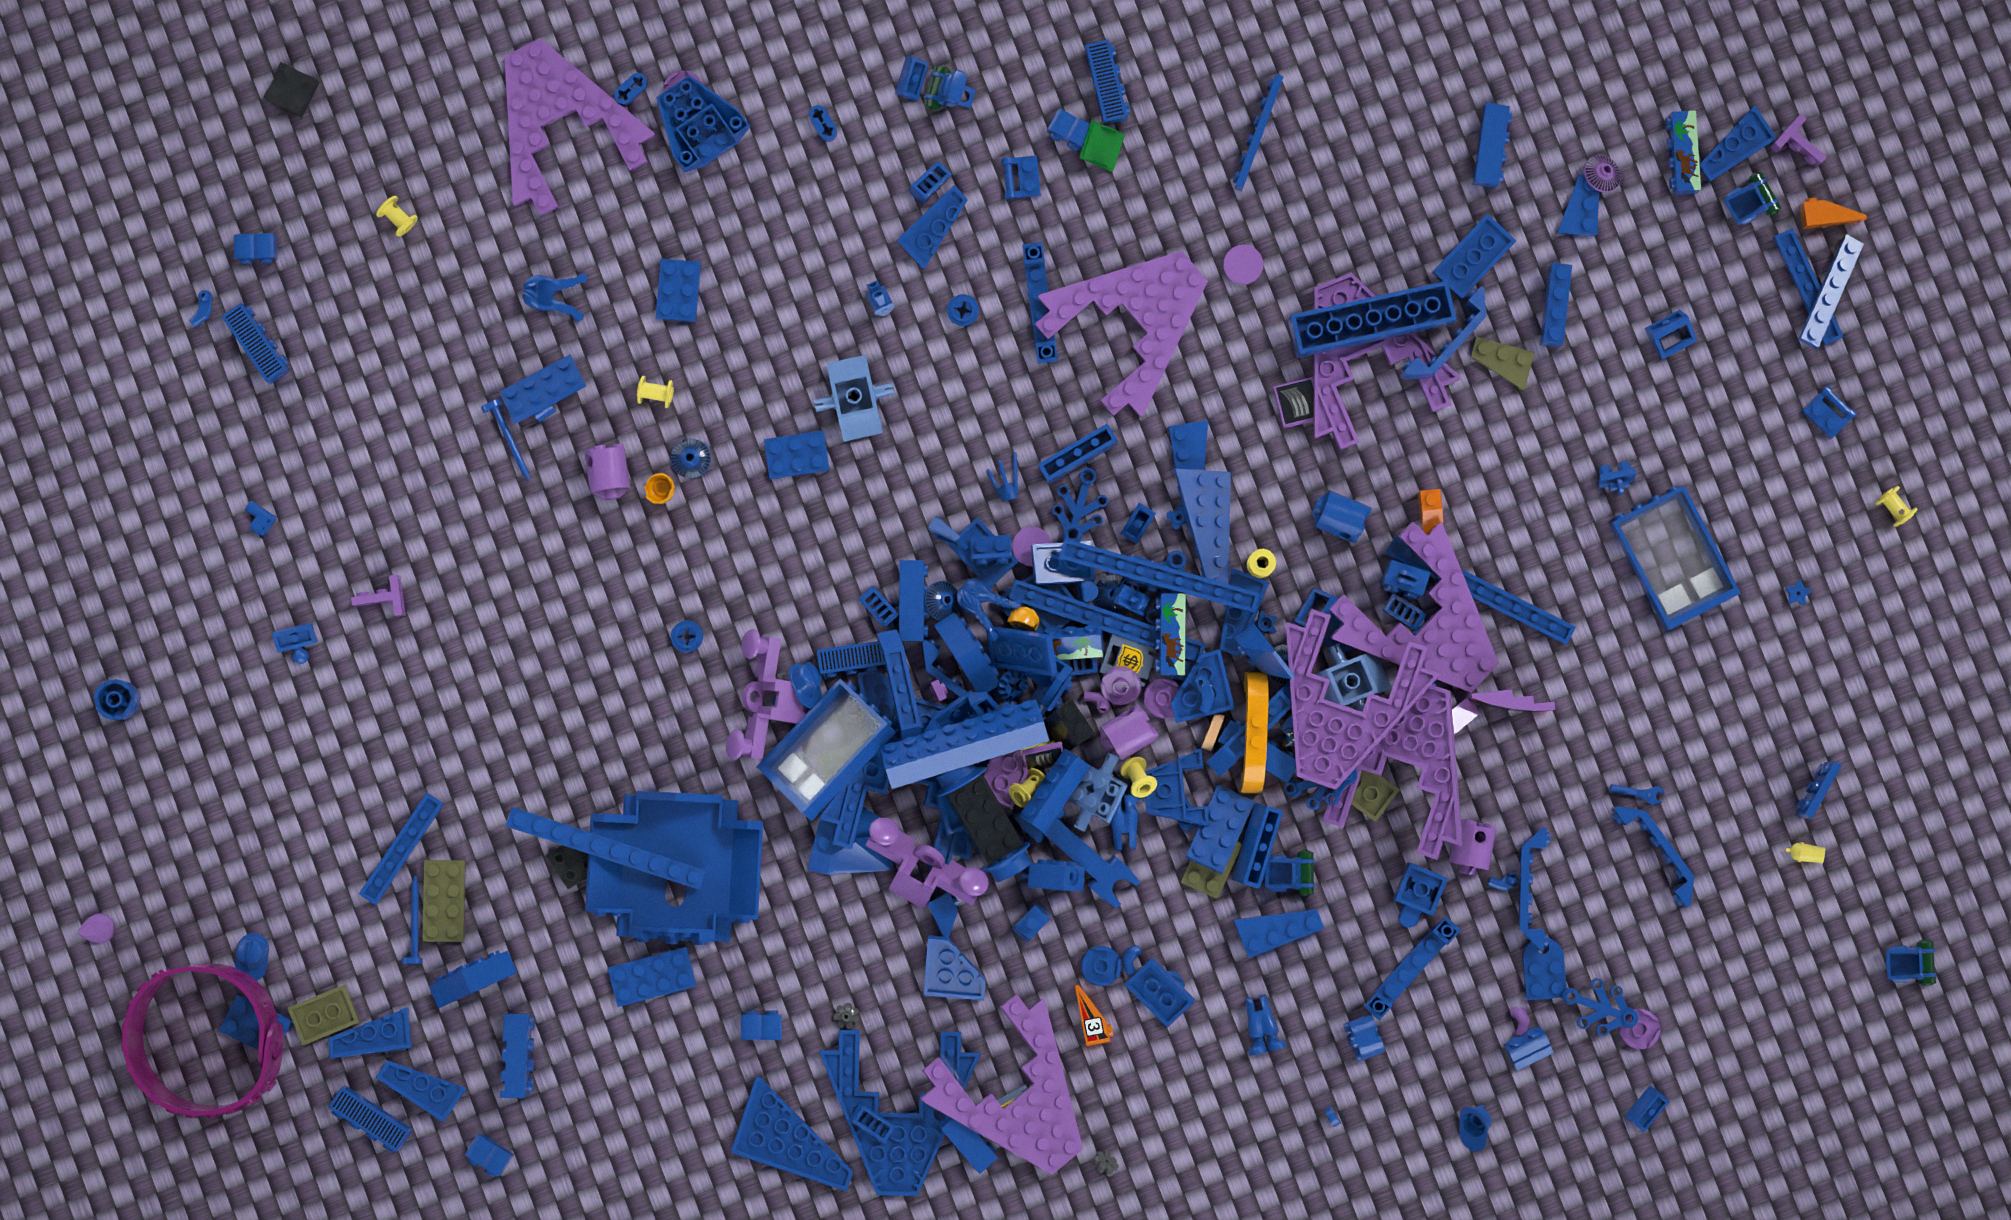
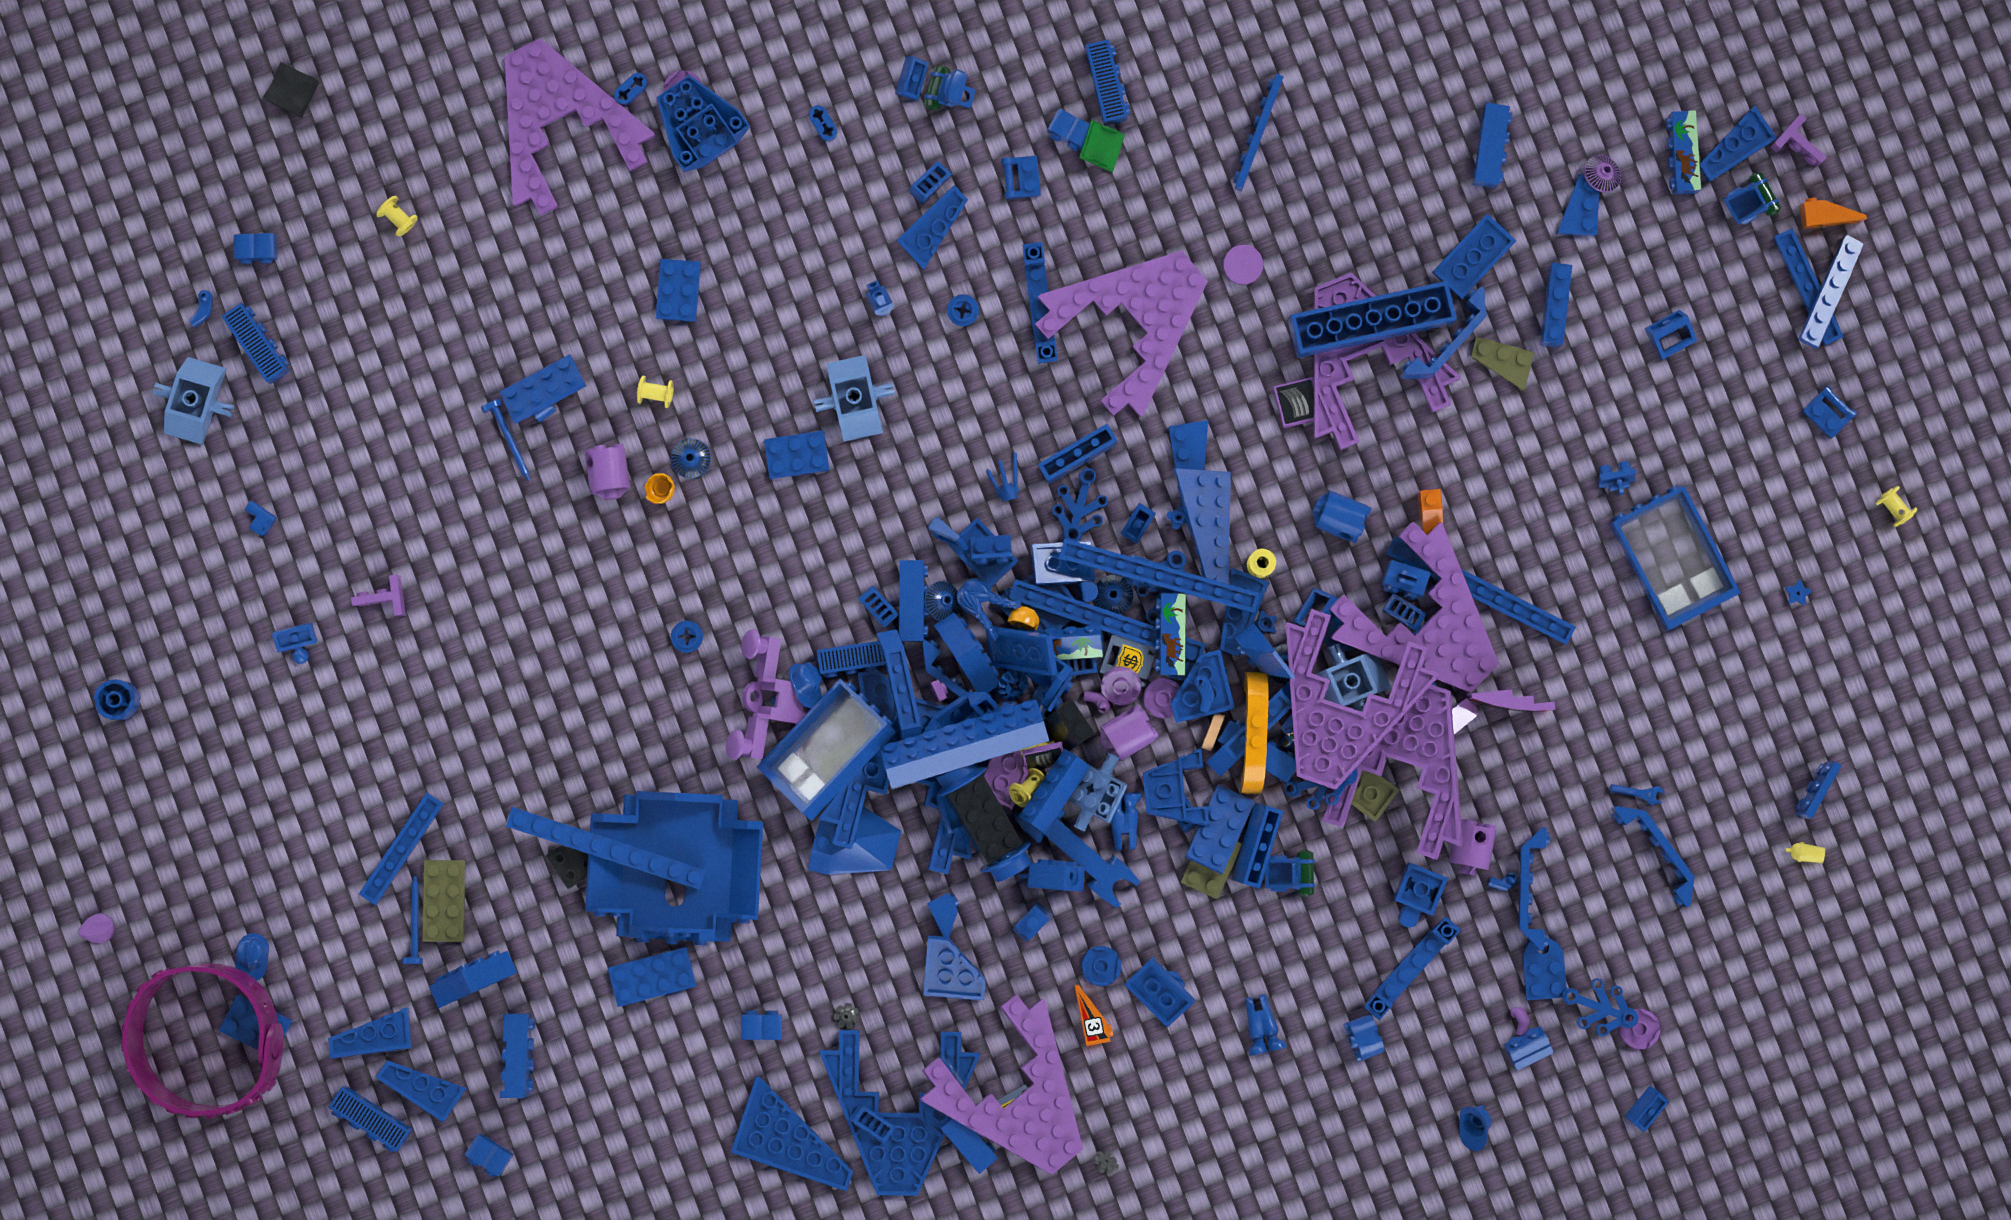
olive plate [288,984,361,1046] -> none
blue hair [522,273,587,322] -> none
medium lavender piece [865,818,989,909] -> none
medium lavender tile [1012,527,1052,567] -> none
blue hips [1112,584,1151,616] -> none
light yellow hose [1120,757,1157,798] -> none
blue arm [1122,945,1142,975] -> none
blue wedge [1232,909,1325,958] -> none
blue tile [1324,1106,1341,1127] -> none
blue piece [1886,939,1937,987] -> none
none -> medium blue slope [153,357,234,445]

